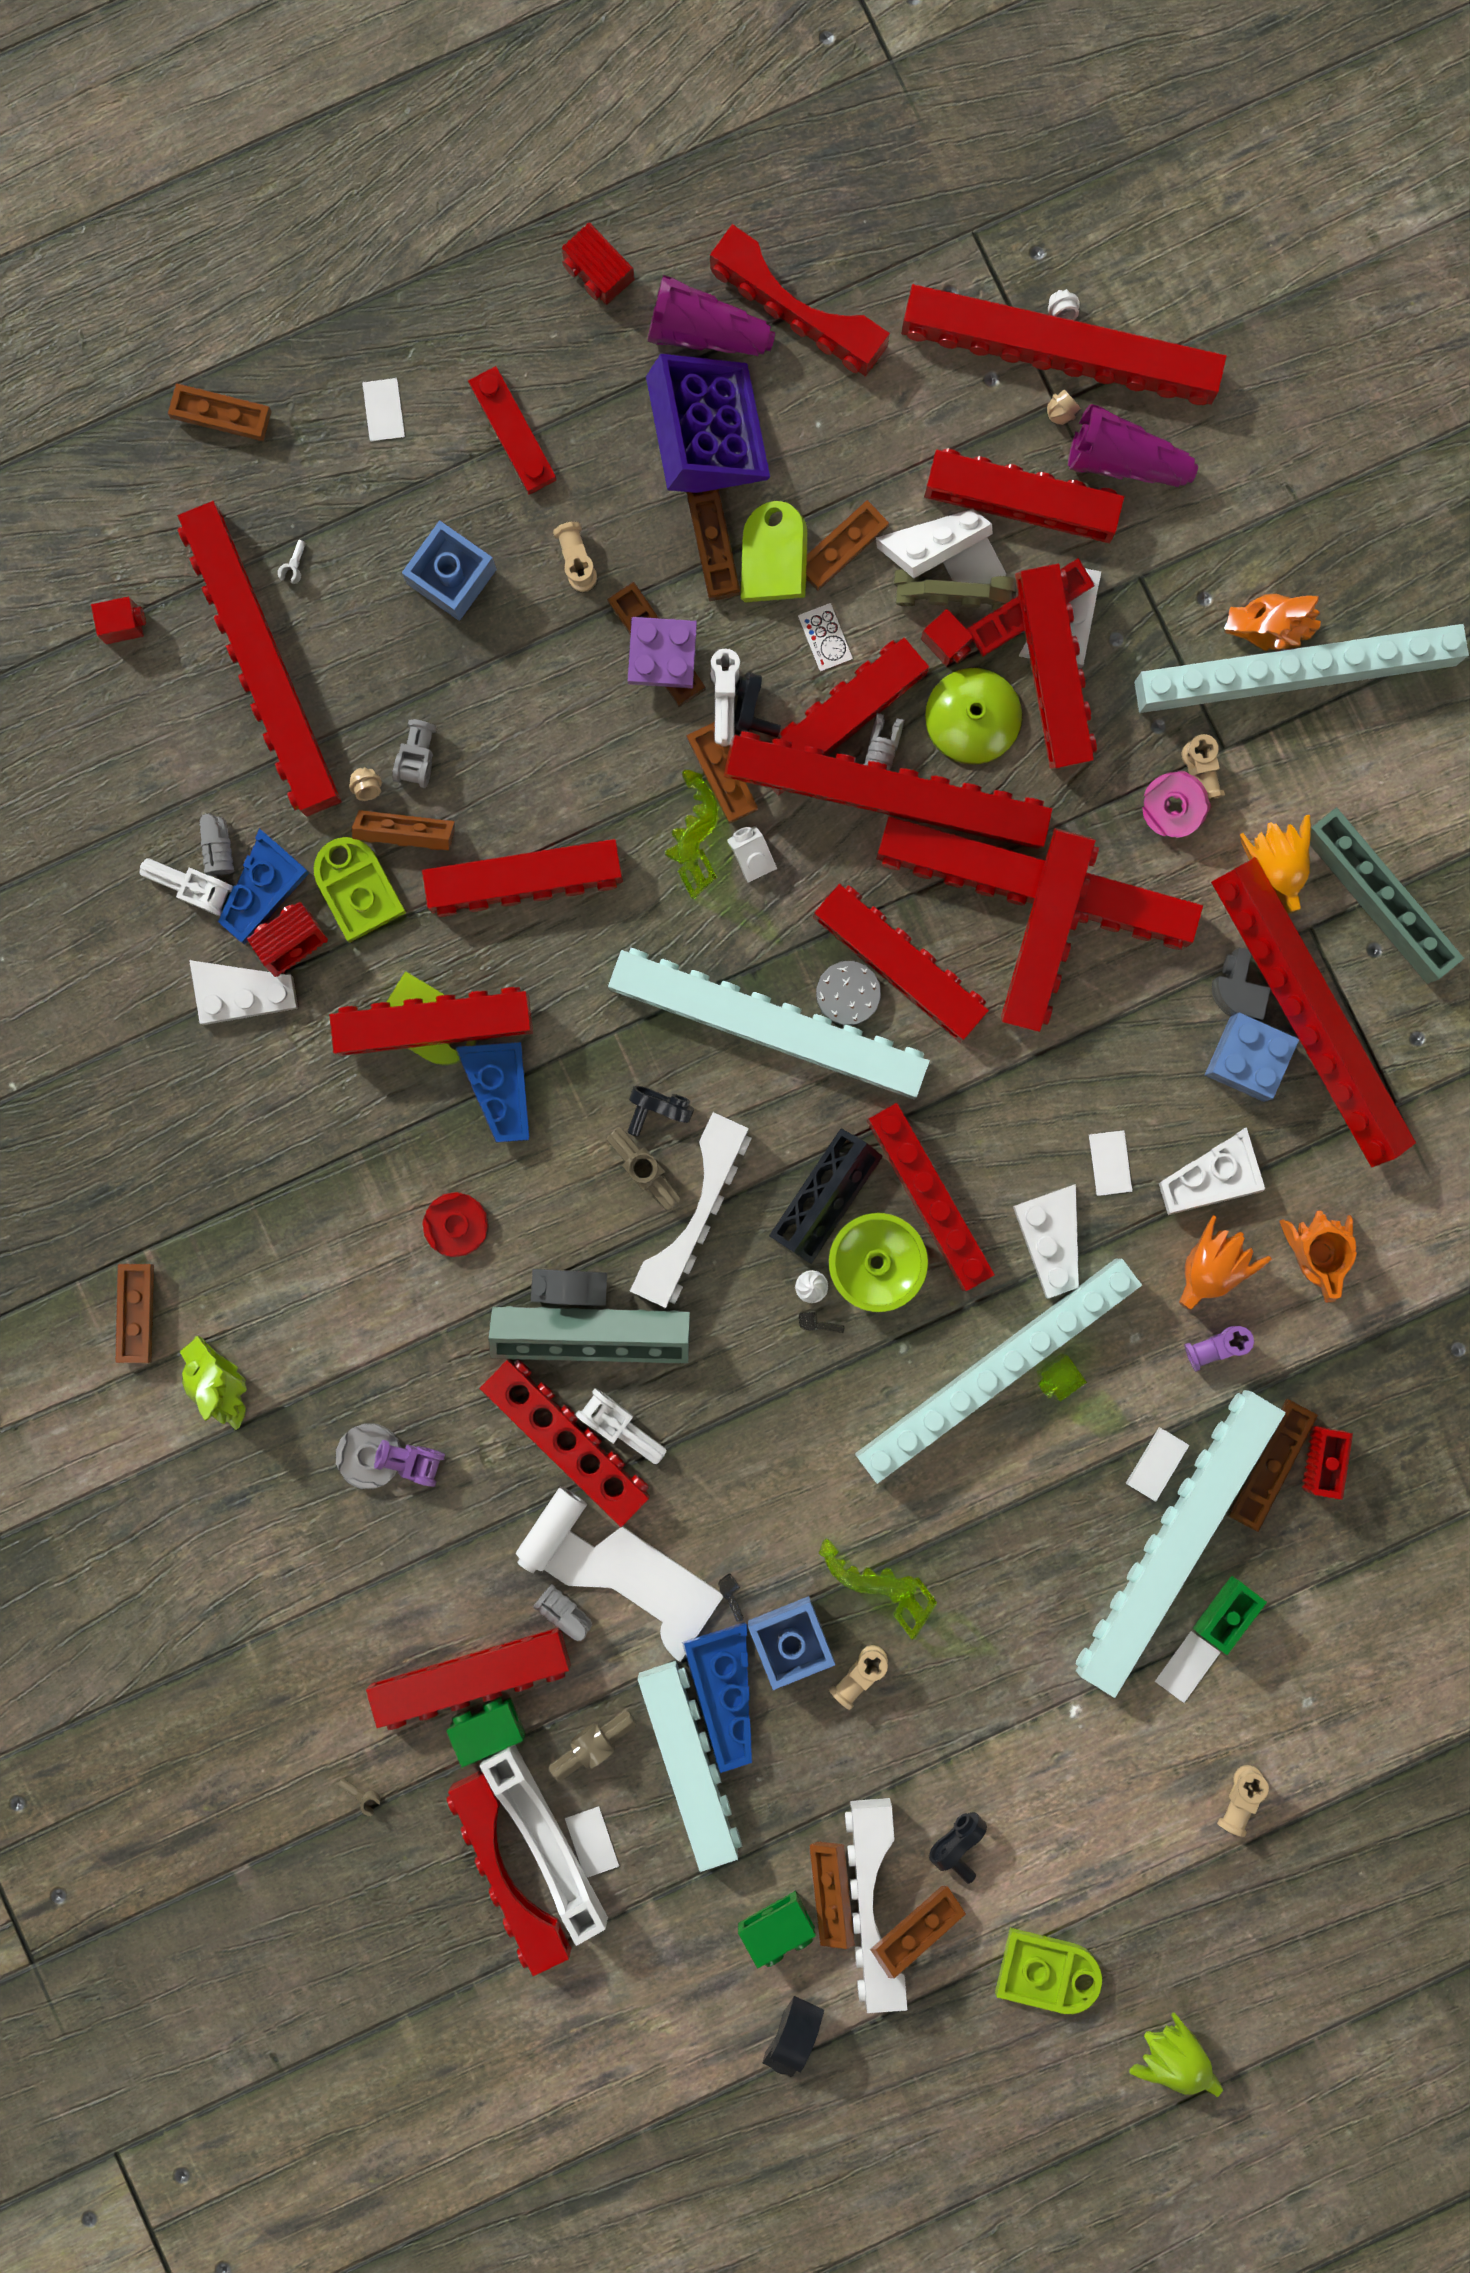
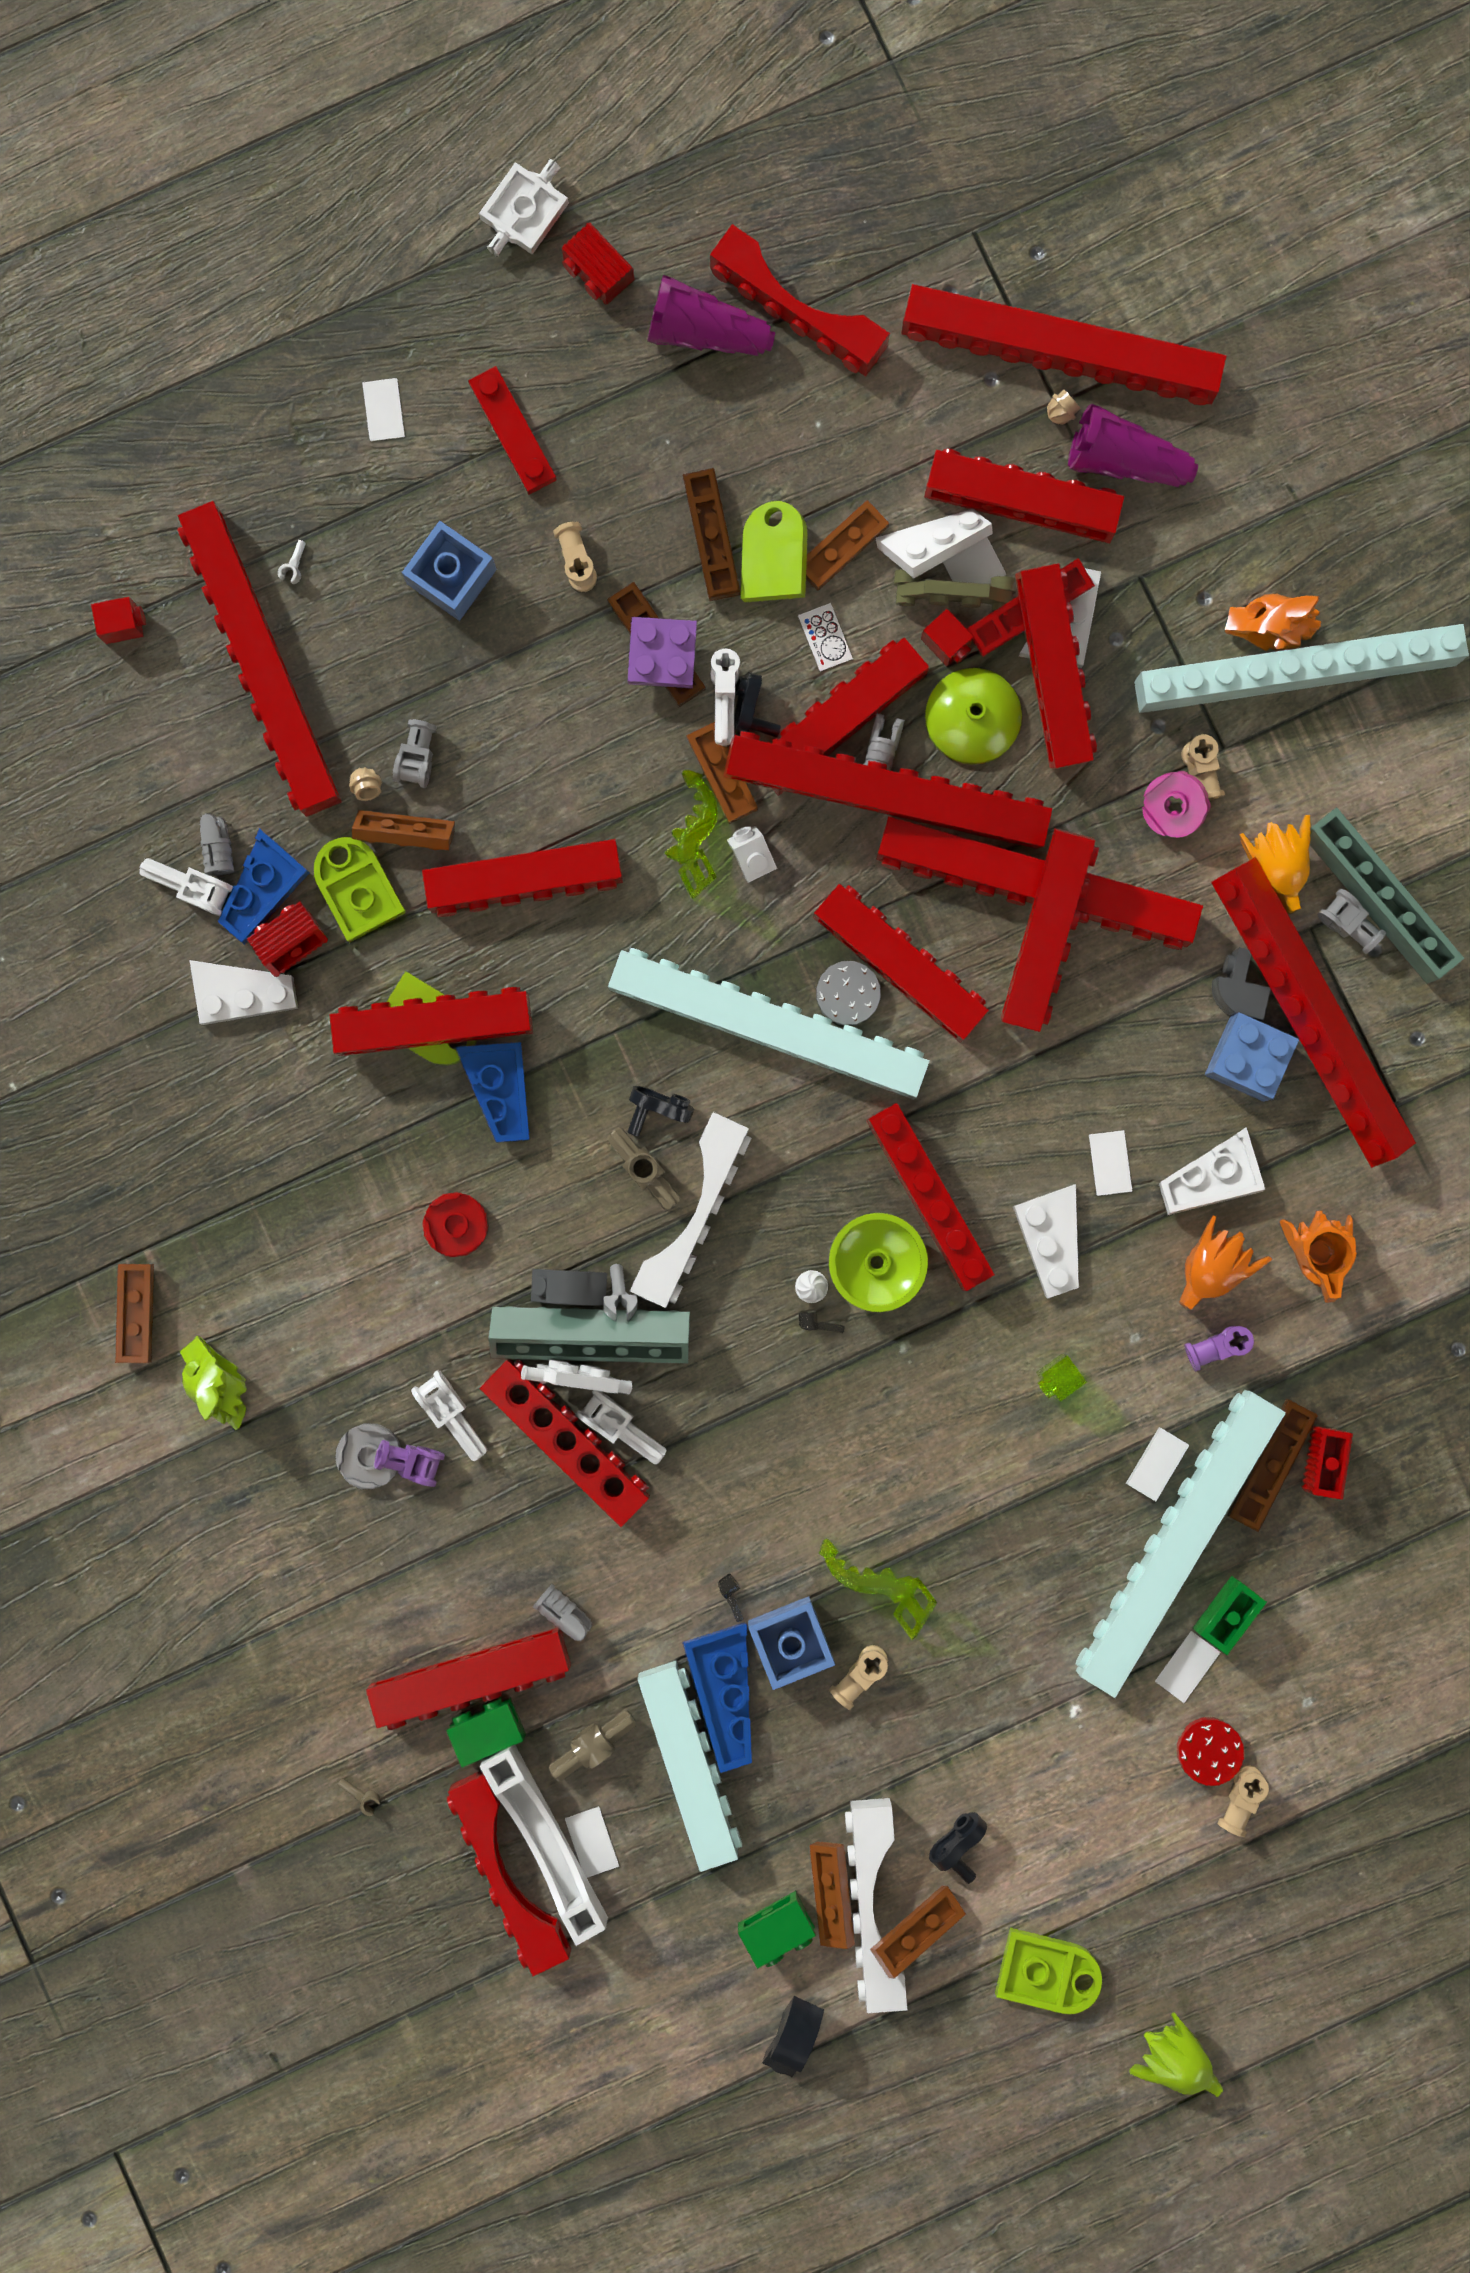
dark orange plate [168,383,272,442] -> none
white door [516,1486,724,1662] -> none
dark purple slope [646,354,770,493] -> none
black fence [769,1128,883,1264] -> none
light aqua brick [855,1259,1142,1484] -> none
white plate [1048,289,1080,320] -> none
none -> white connector [411,1370,487,1461]
none -> white plate [479,159,569,256]
none -> white plate [521,1360,632,1395]
none -> light grey bar [603,1264,637,1321]
none -> red tile [1177,1717,1244,1786]
none -> light grey connector [1317,889,1387,954]

